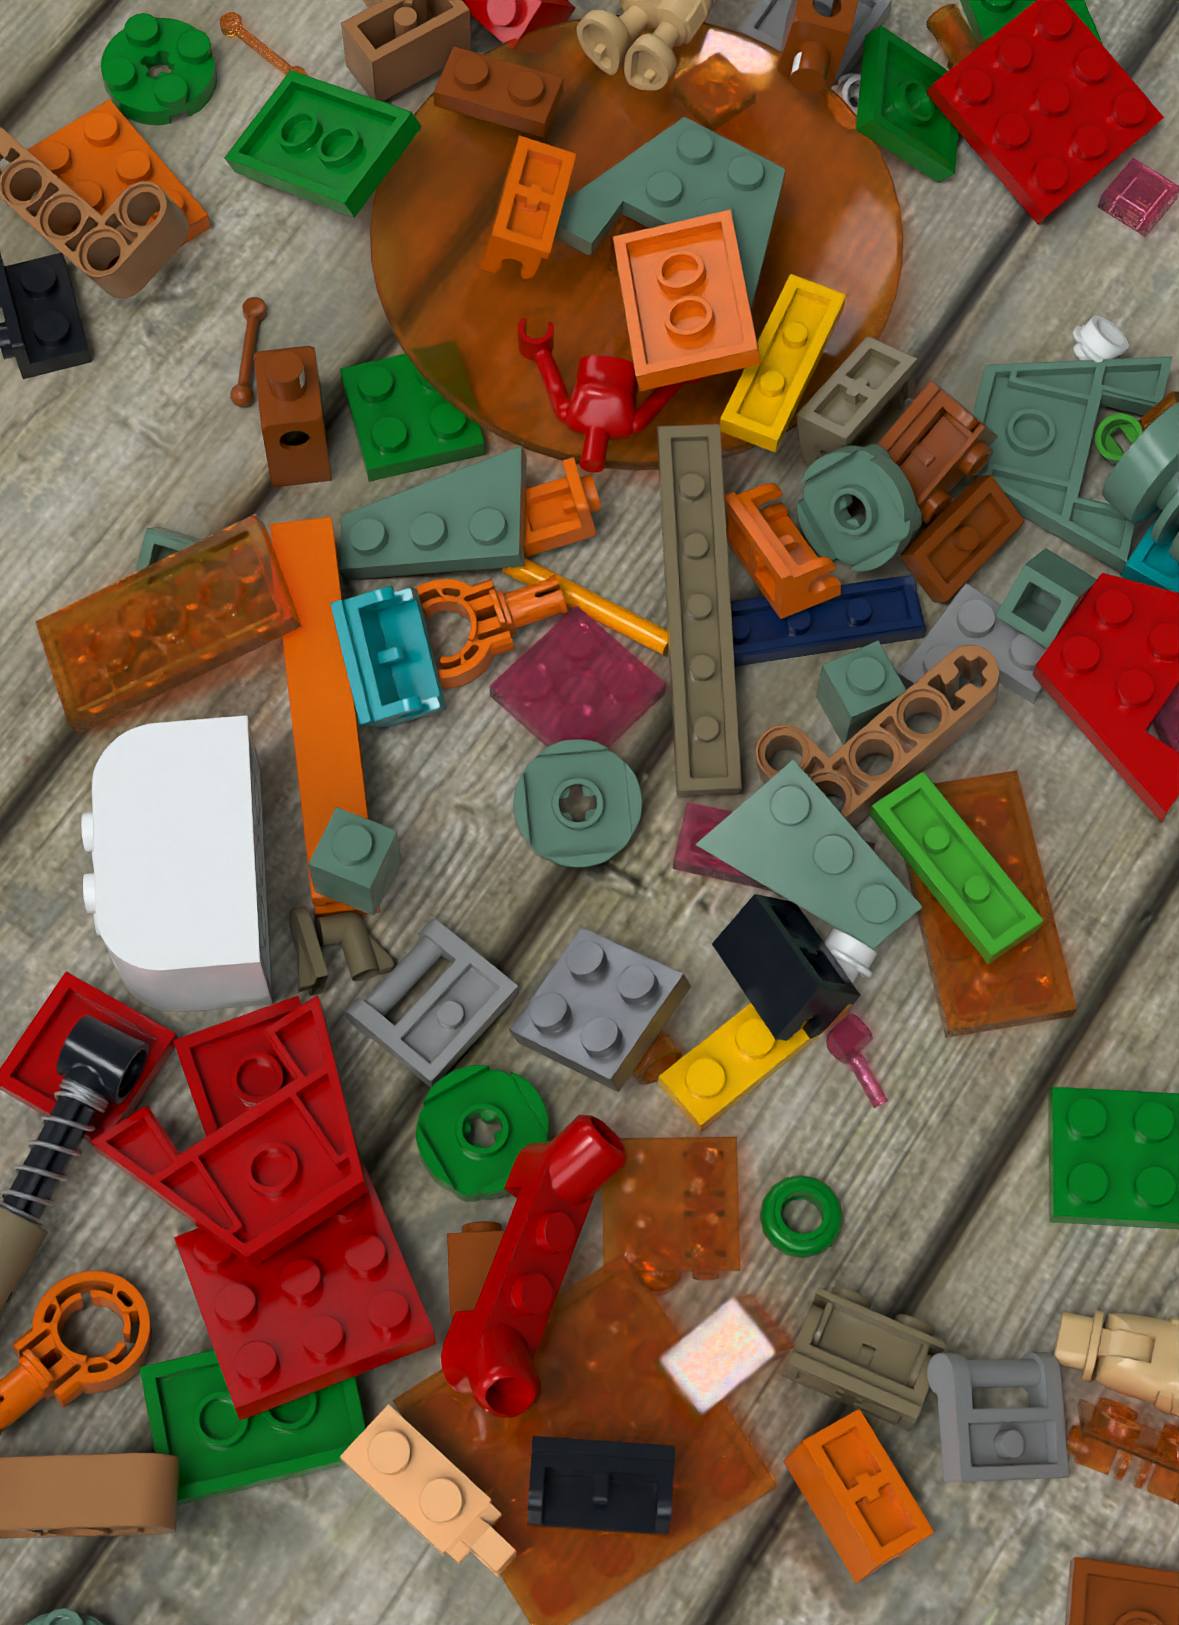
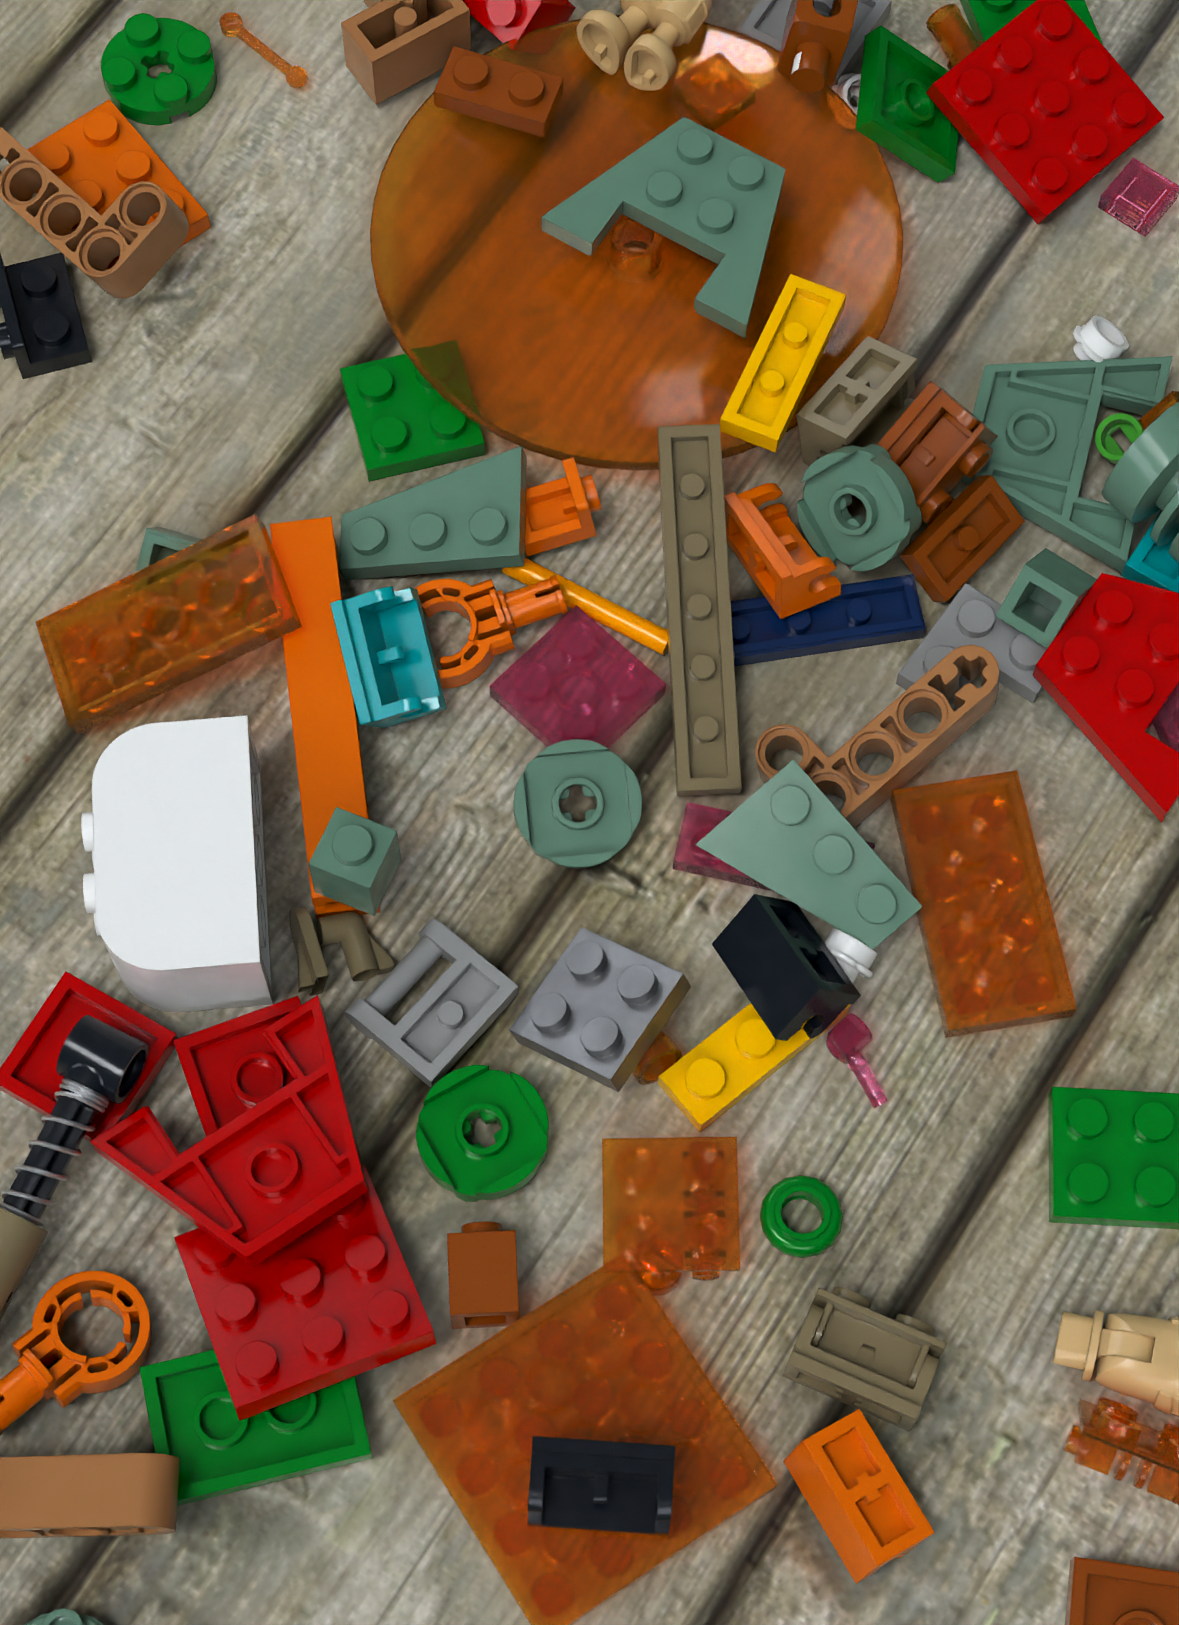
green plate [224,70,422,218] -> none
dark orange hinge [230,297,267,407] -> none
dark orange torso [254,346,332,488] -> none
light nougat hinge [340,1404,517,1577] -> none
red plate [441,1114,626,1418] -> none
orange hinge [480,135,577,279] -> none
red piece [518,318,706,473] -> none
orange plate [613,209,761,391] -> none
clear orange slope [654,1293,793,1420] -> none
sand green brick [816,640,906,745] -> none
bright green plate [869,772,1044,965] -> none
light grey plate [927,1352,1070,1483] -> none

